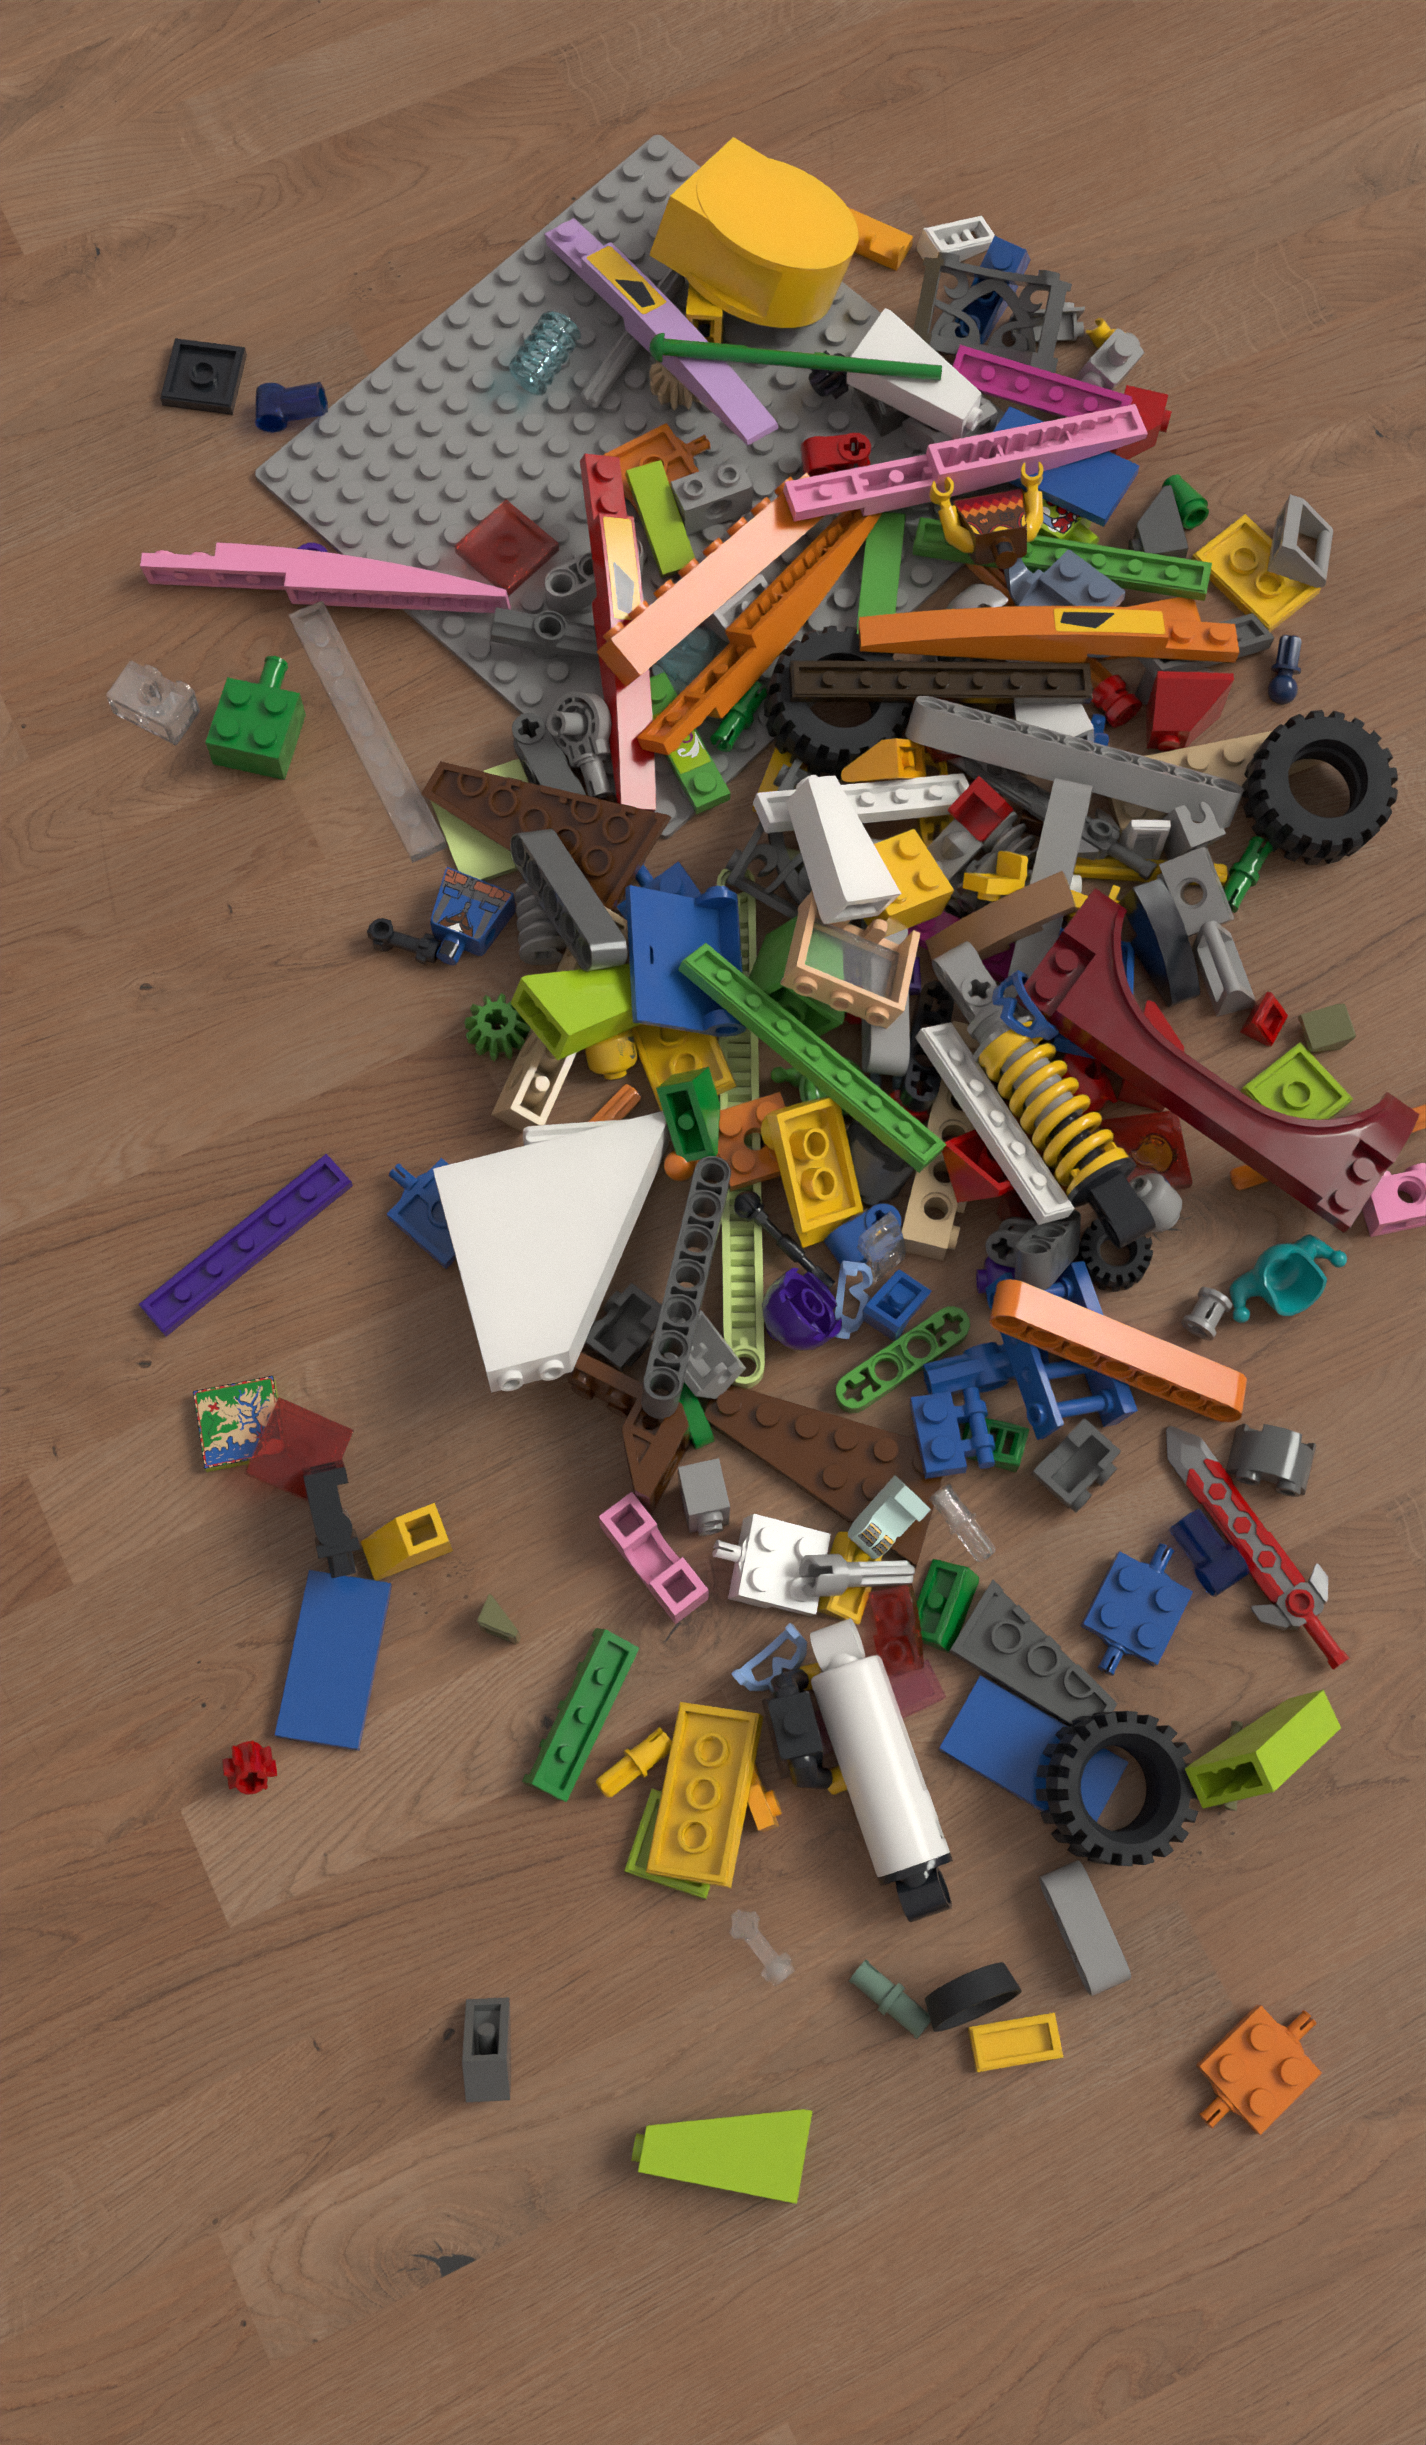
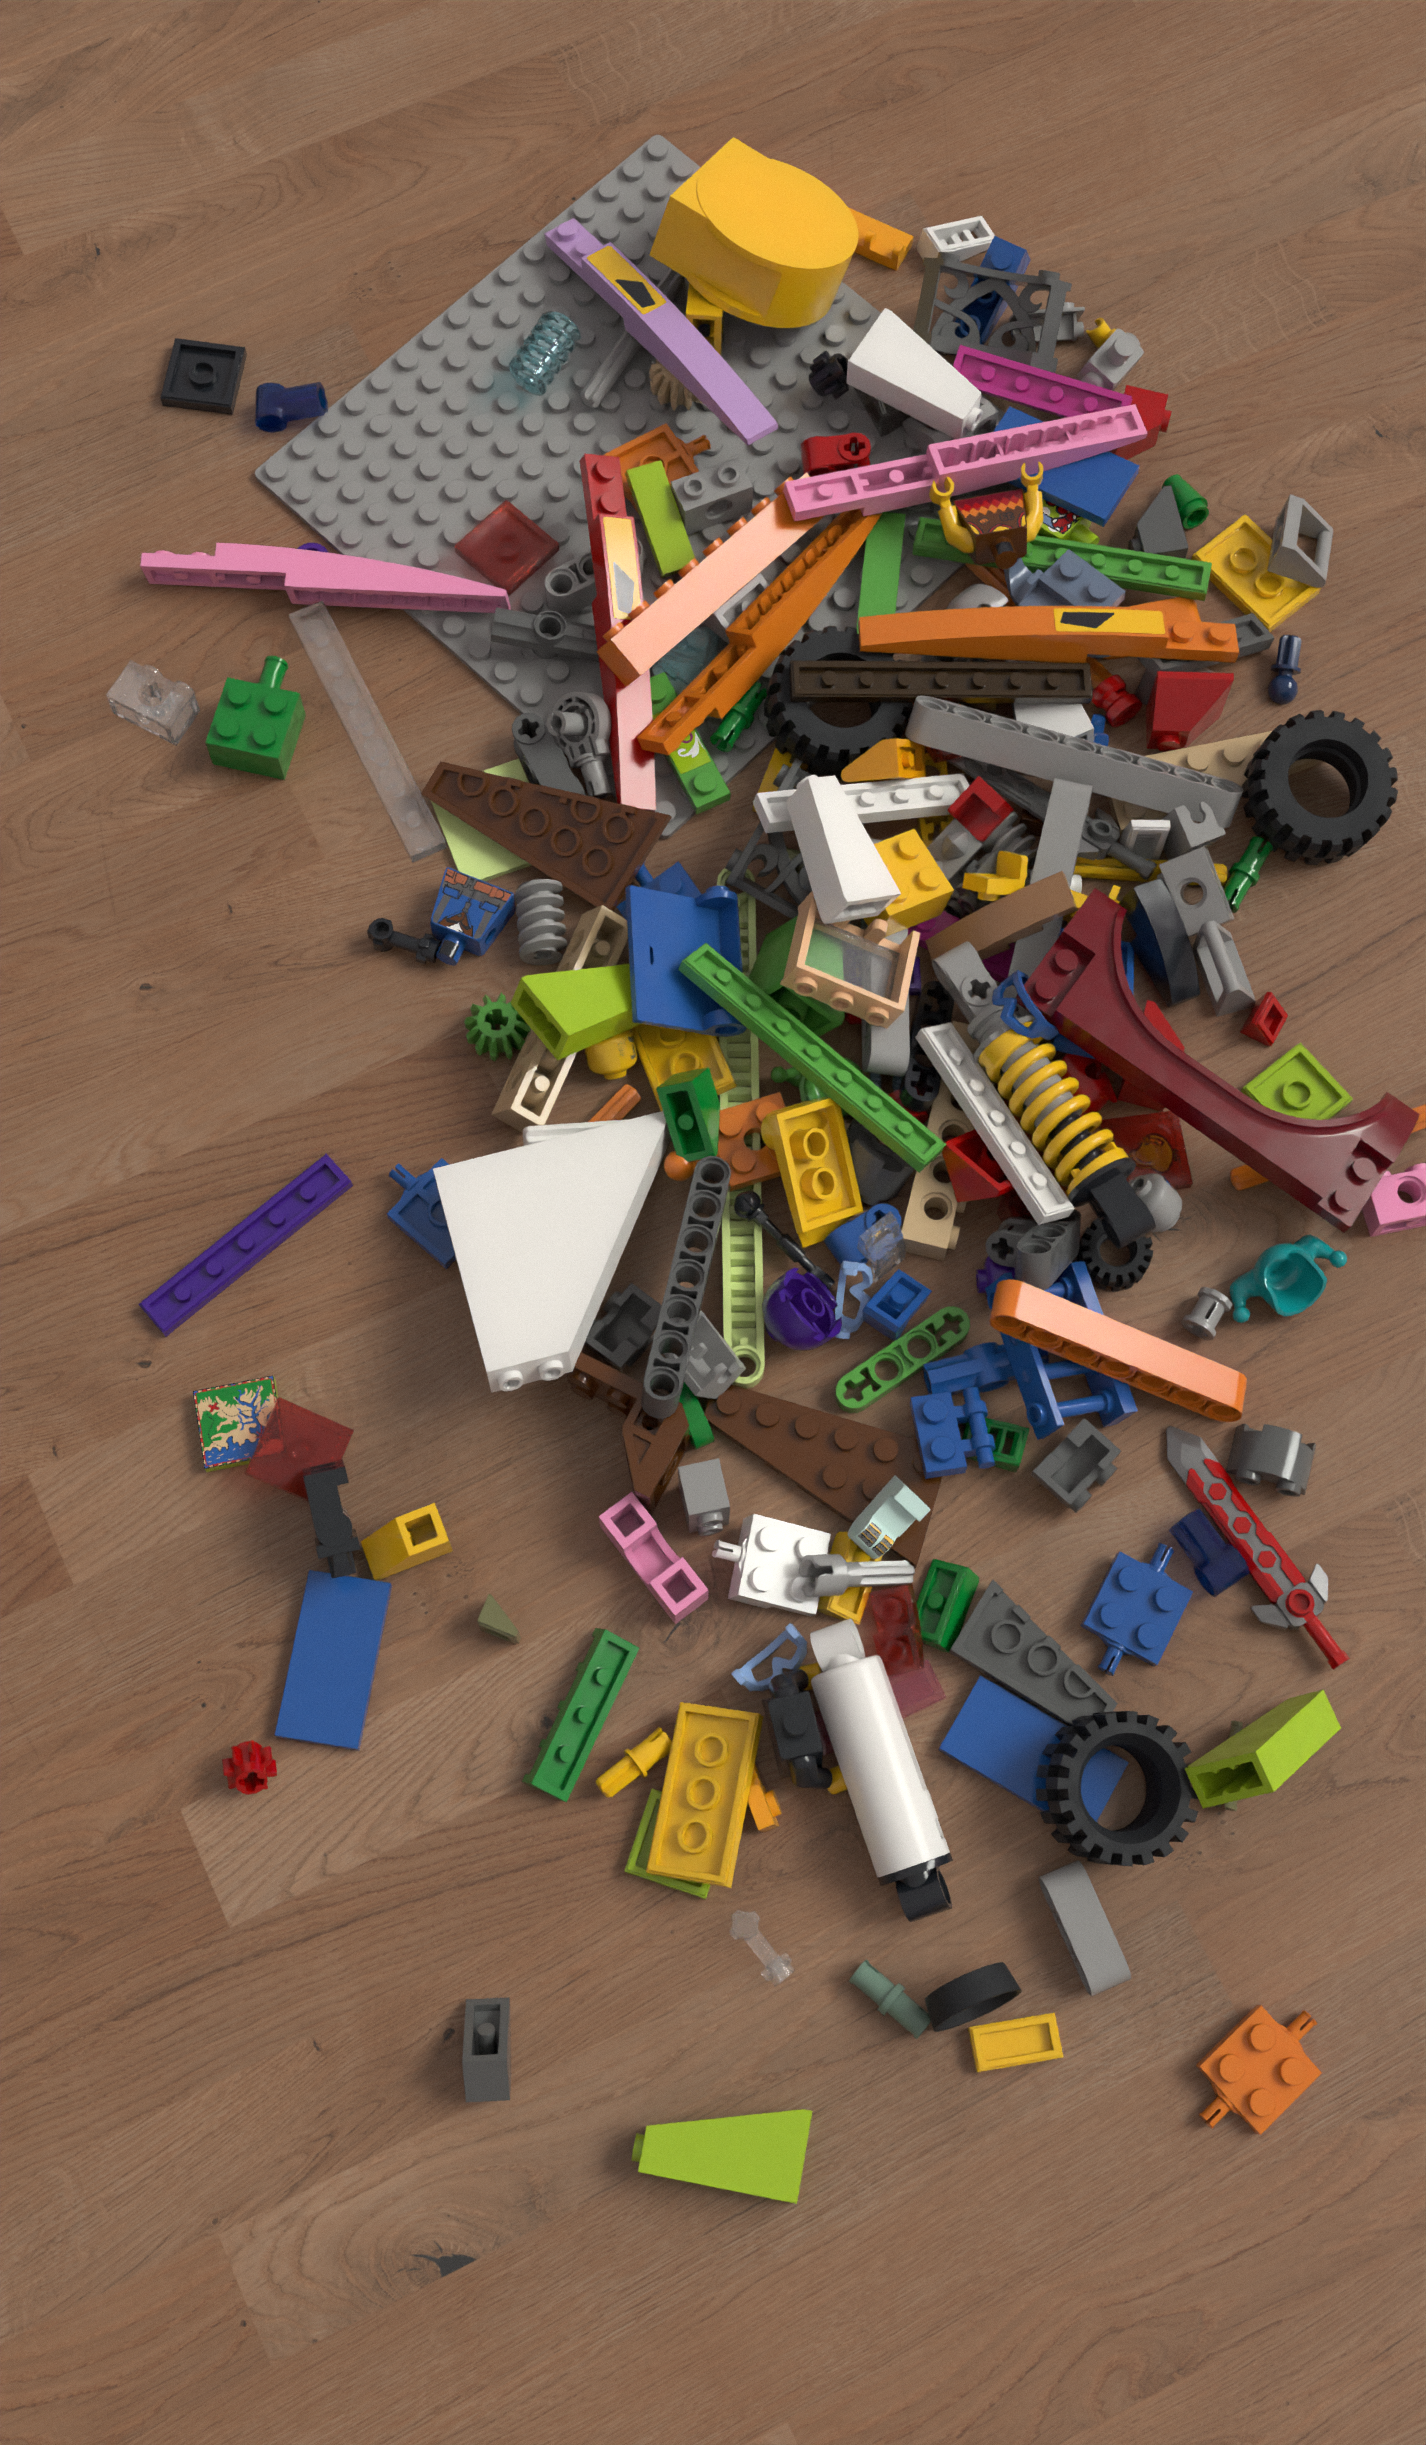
dark grey beam [510,829,628,971] -> none
green bar [649,333,942,381] -> none
clear axle [929,1484,996,1562] -> none
olive slope [1298,1004,1356,1052] -> none

